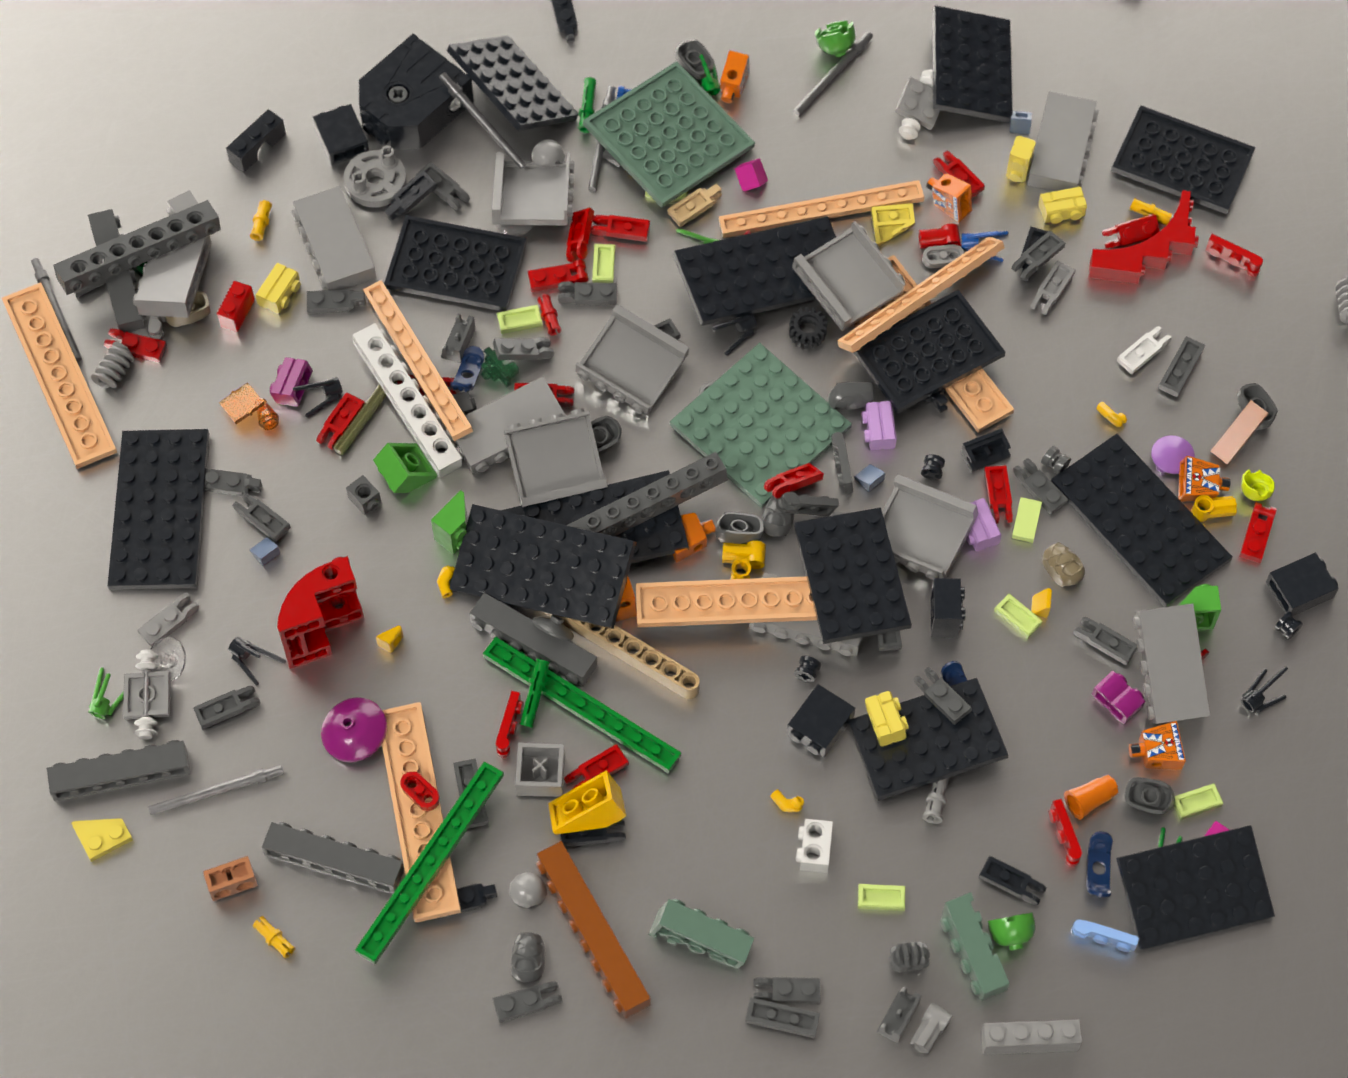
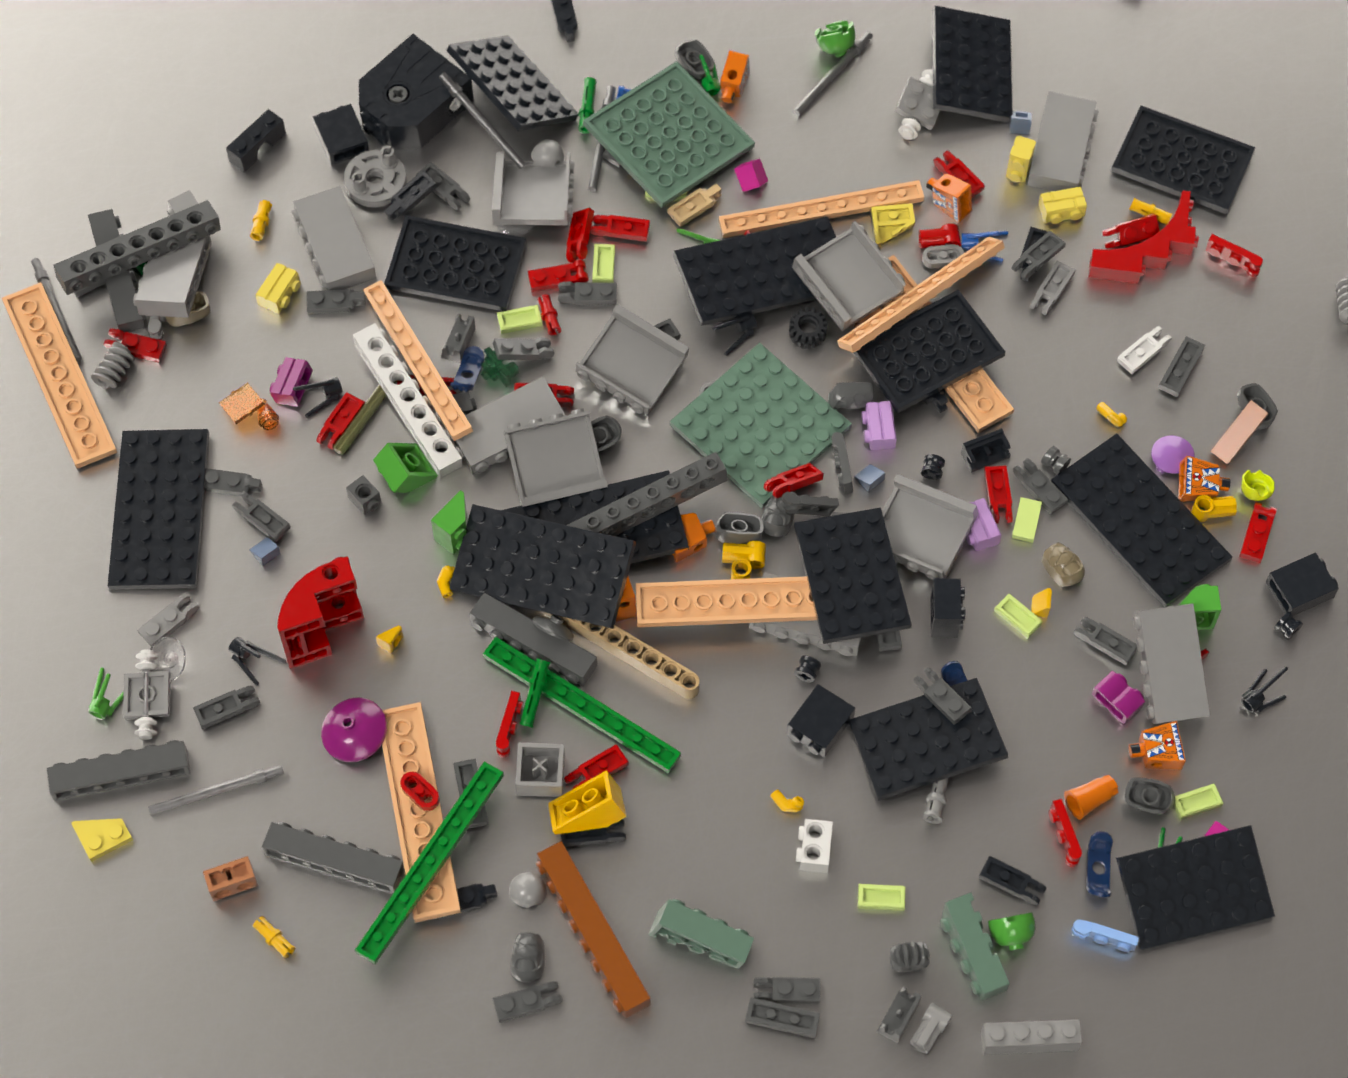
red brick [216,281,255,333] -> none
light yellow brick [865,691,909,747] -> none

